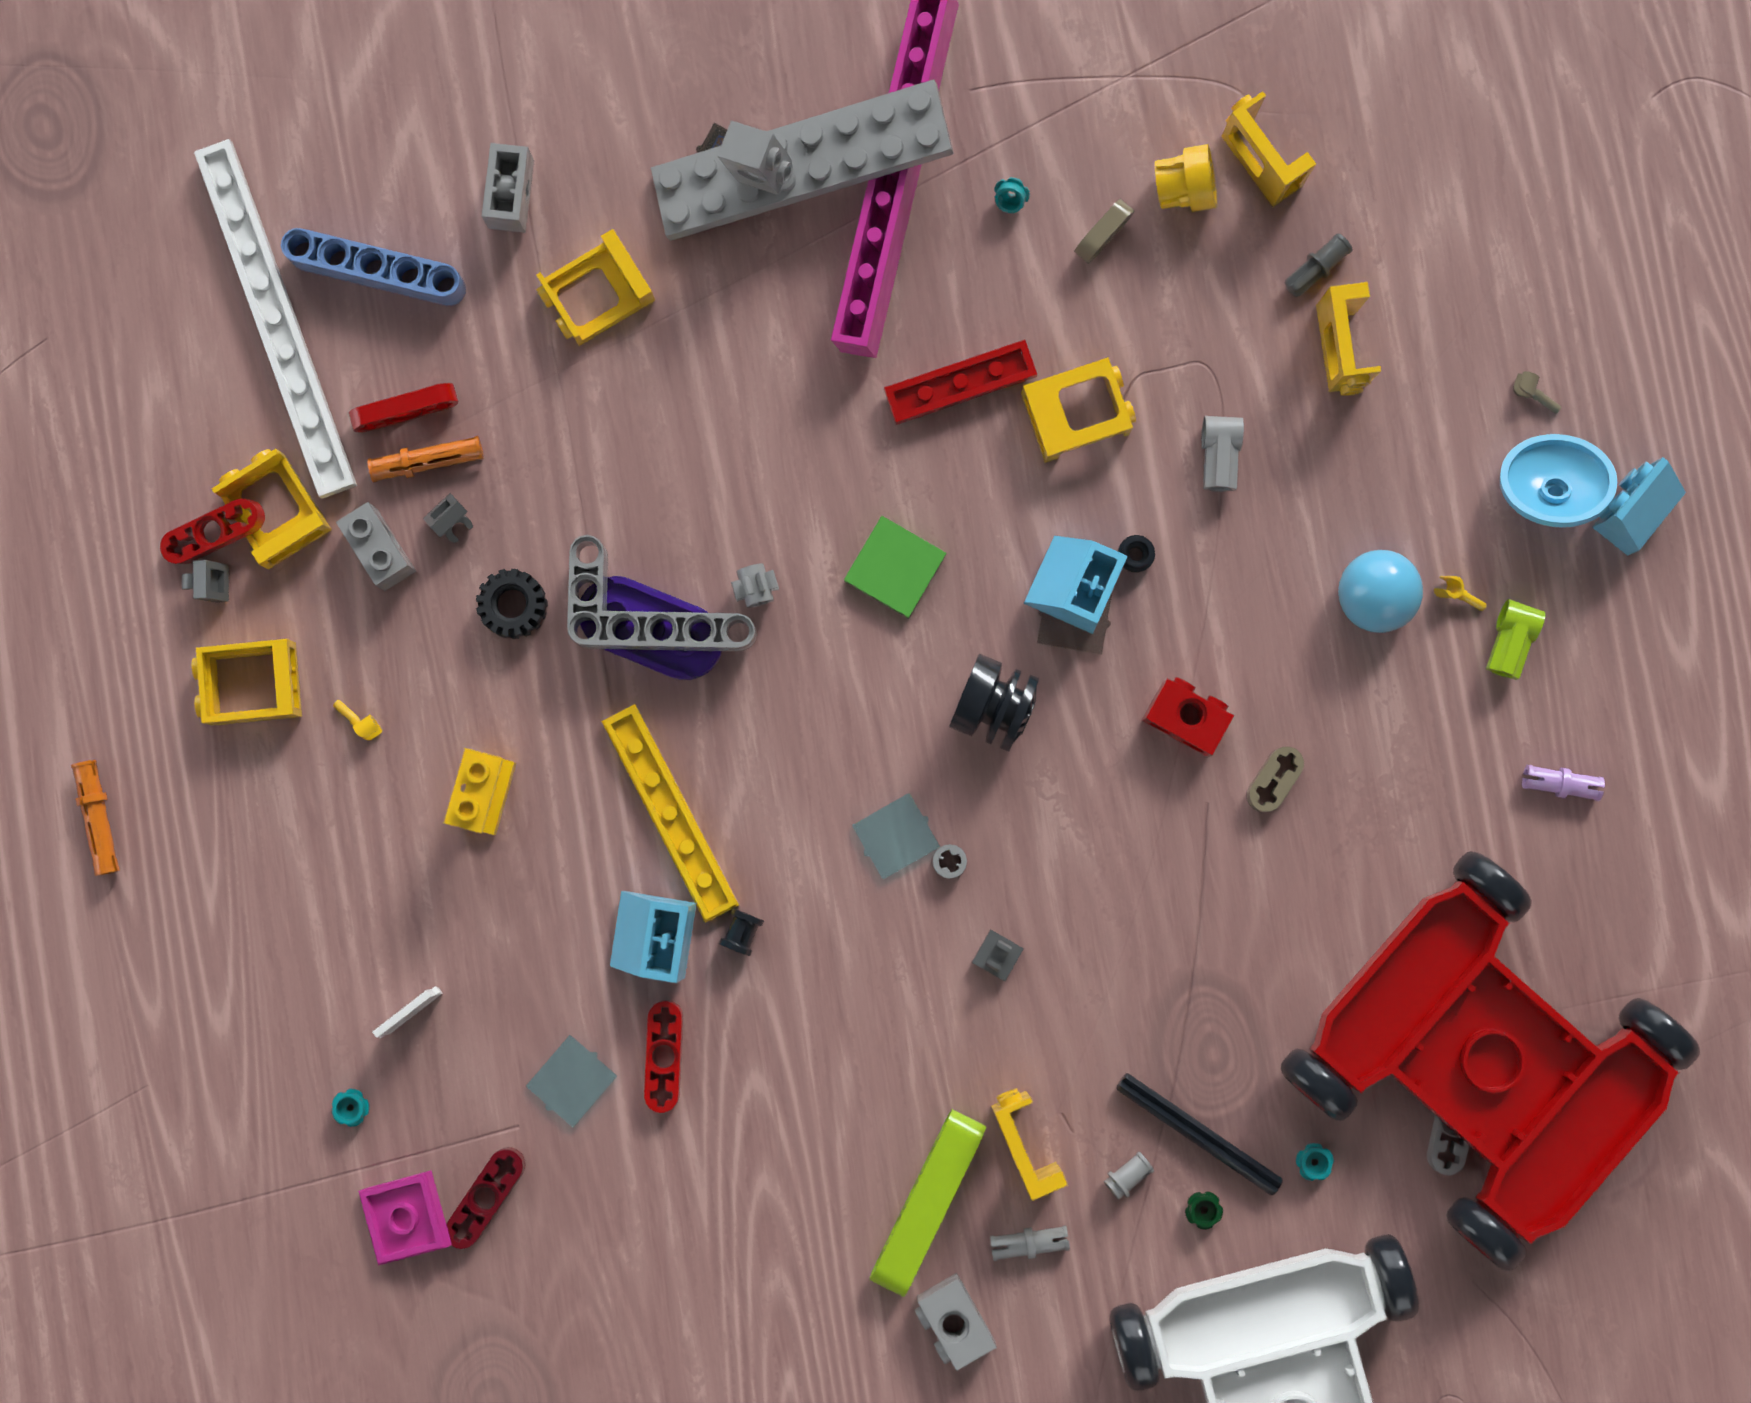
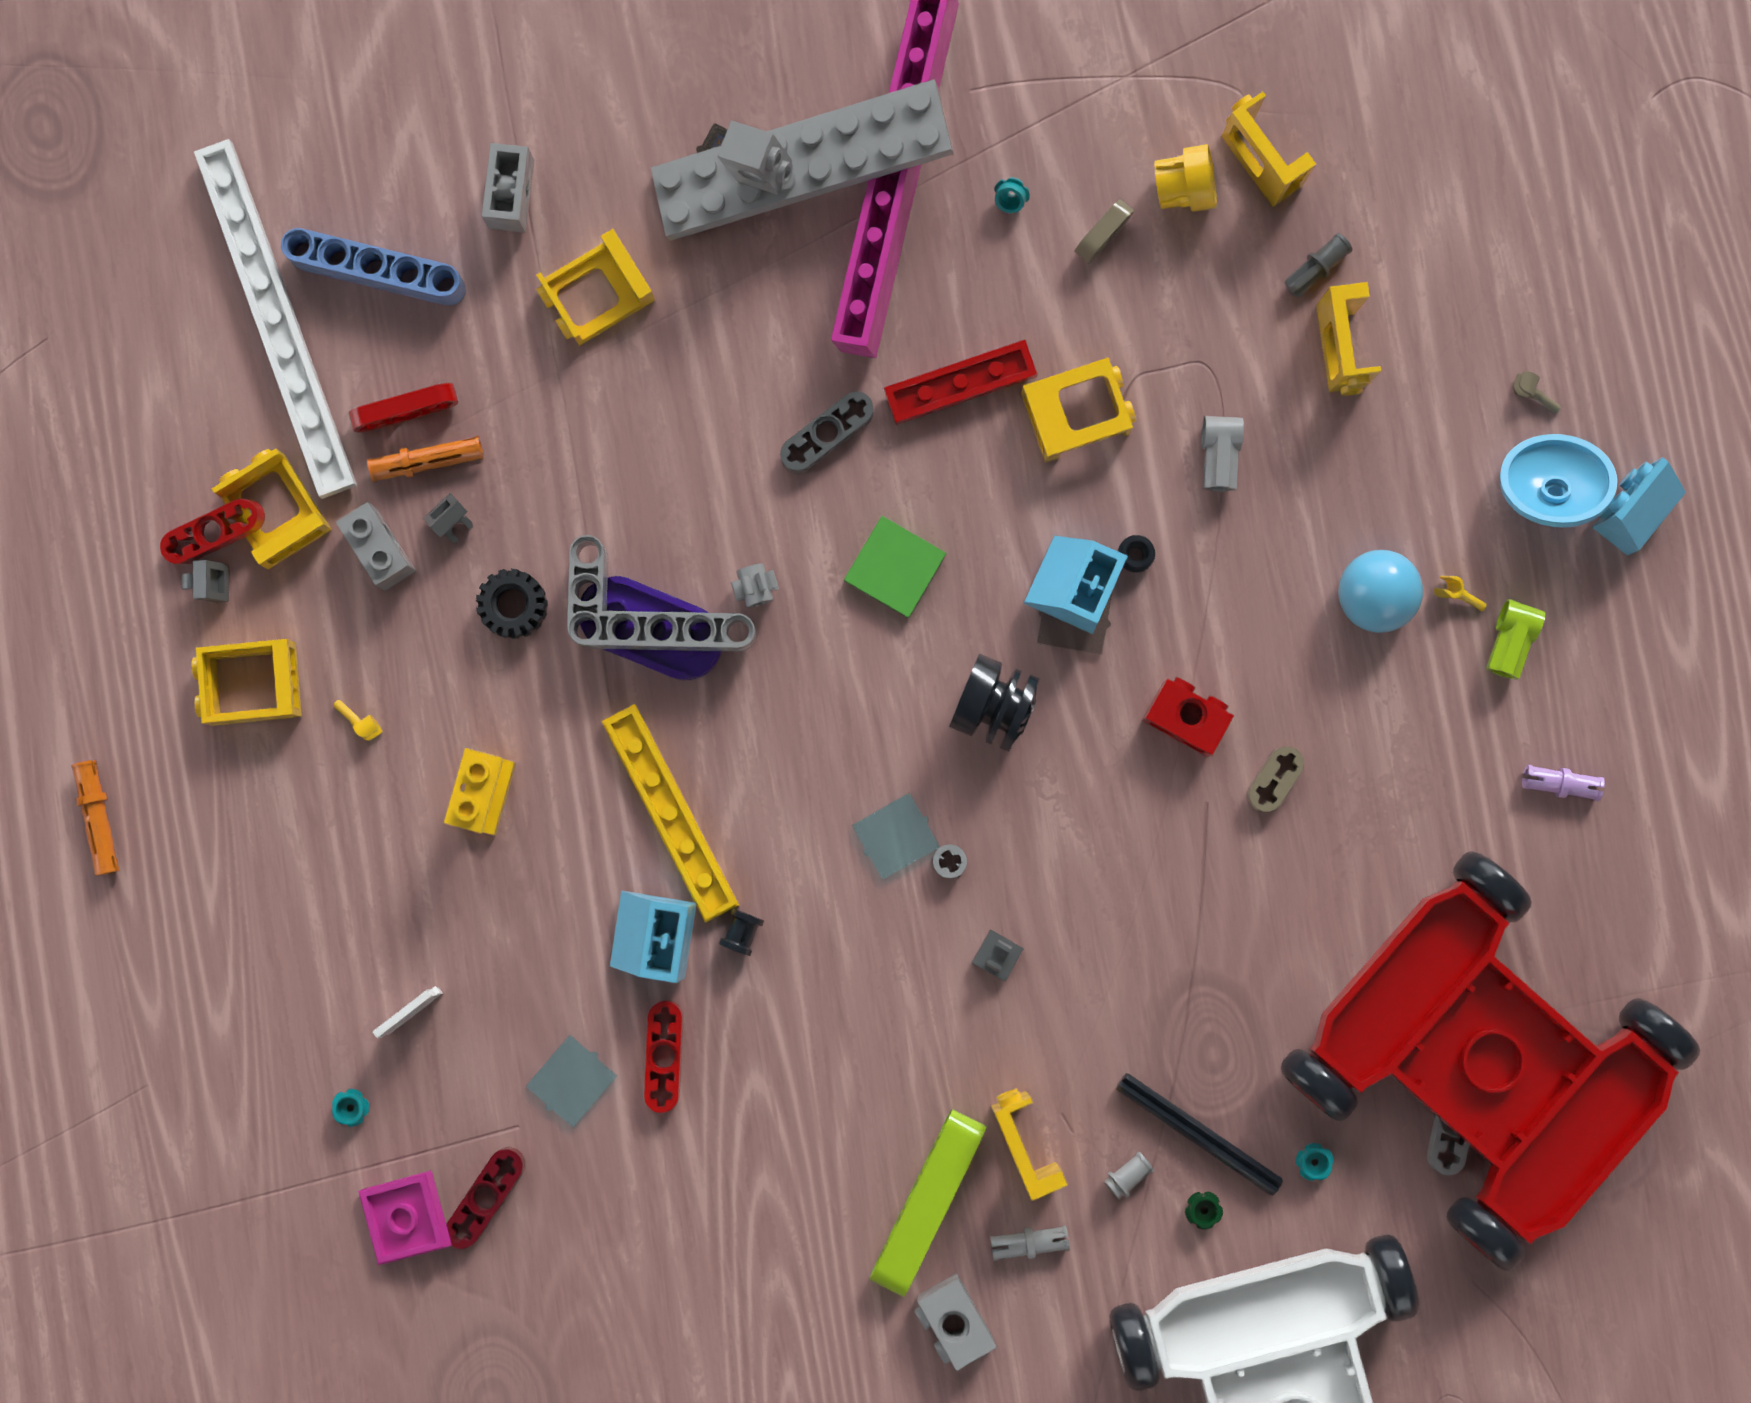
none -> dark grey beam [780,392,873,474]

